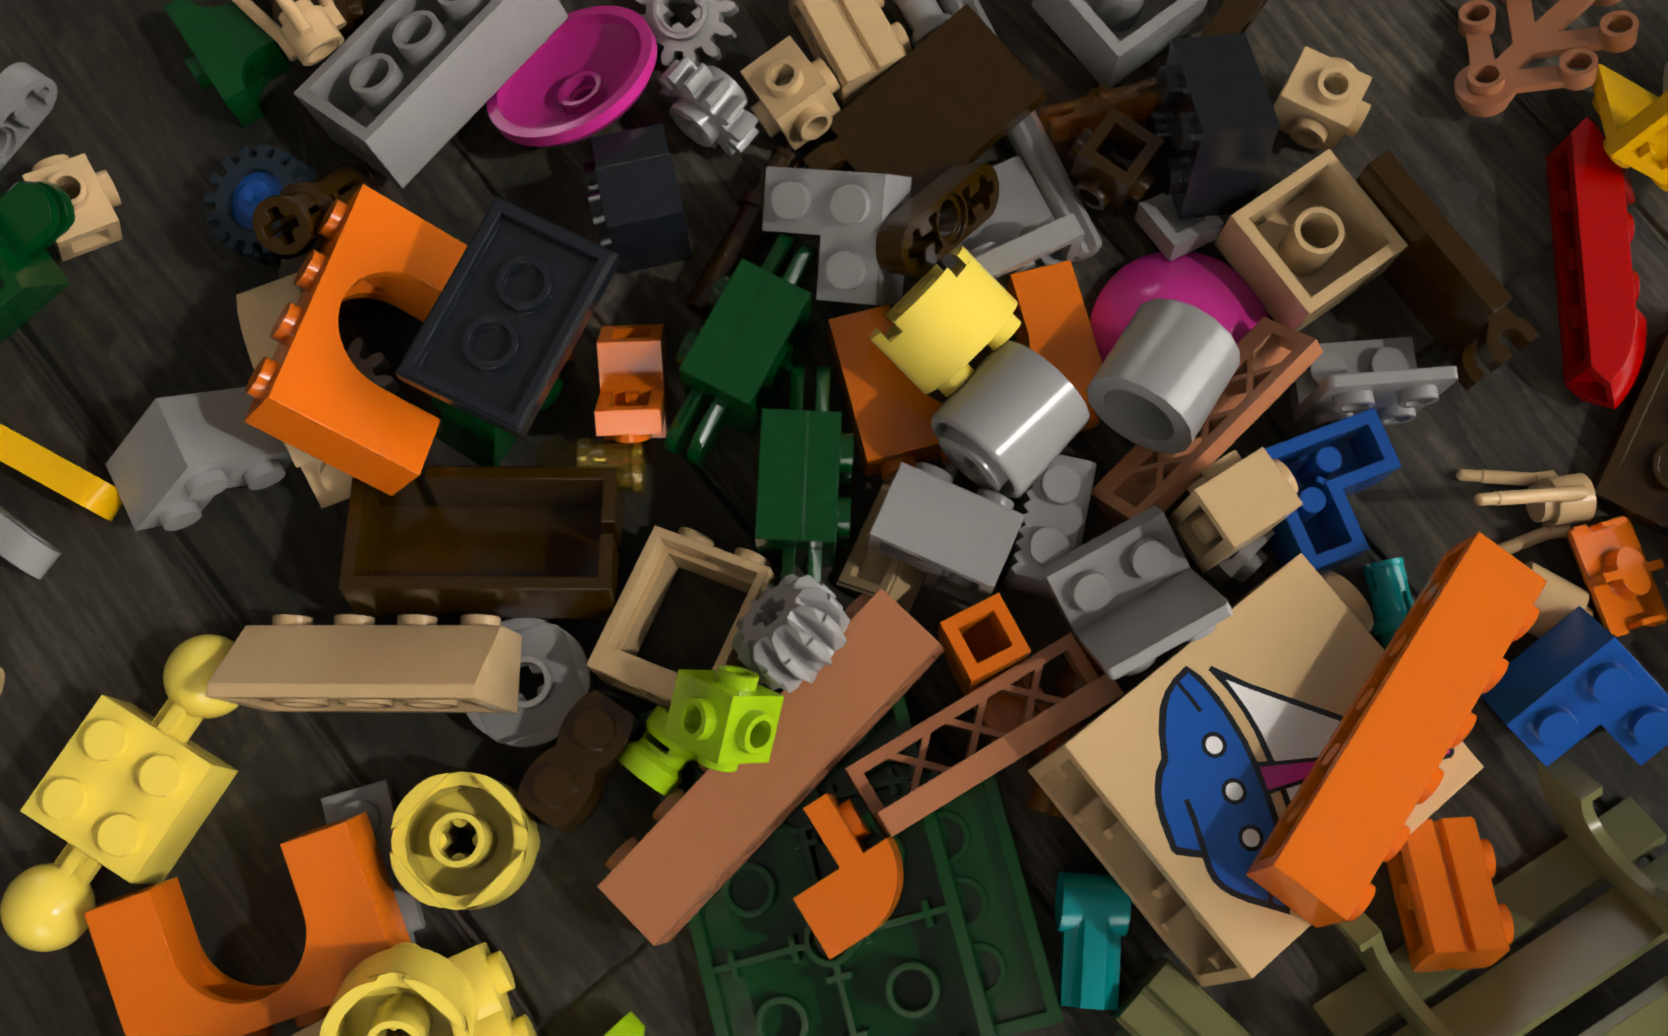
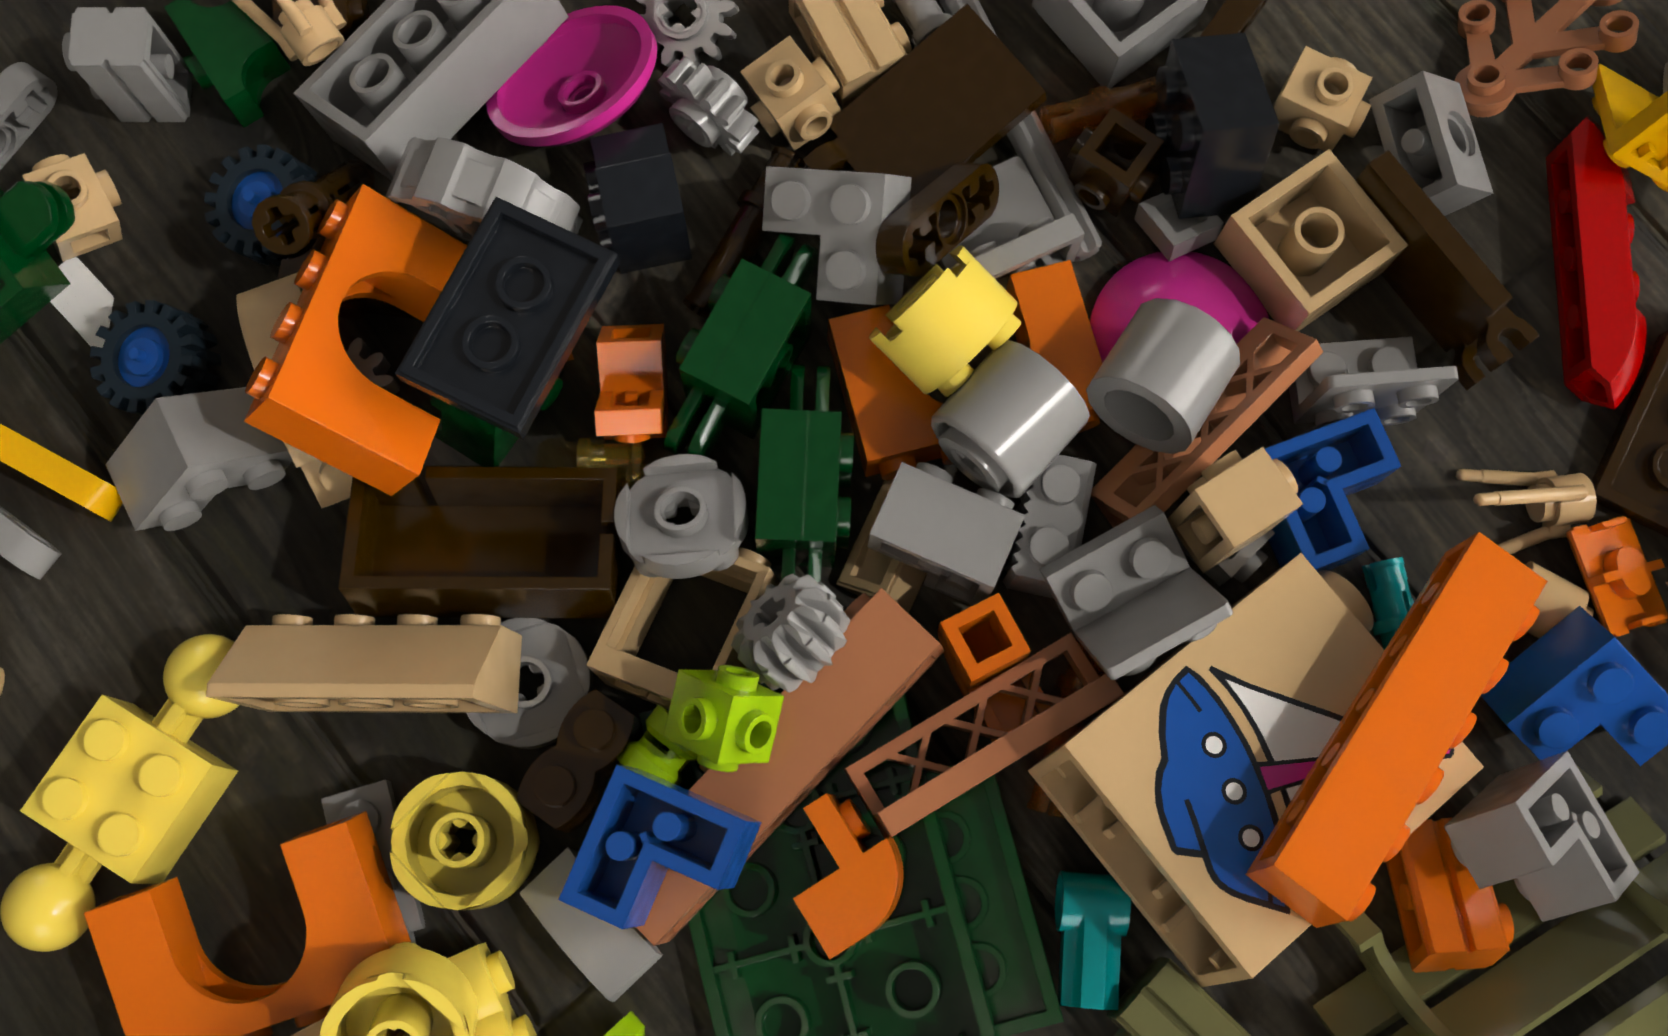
none -> white sticker [50,257,114,348]
none -> light grey brick [62,7,193,122]
none -> black wheel [90,300,221,416]
none -> light grey connector [385,137,583,245]
none -> light grey slope [520,847,663,1002]
none -> blue brick [558,764,762,929]
none -> light grey plate [614,454,749,579]
none -> light grey brick [1369,71,1494,216]
none -> light grey brick [1444,750,1640,922]

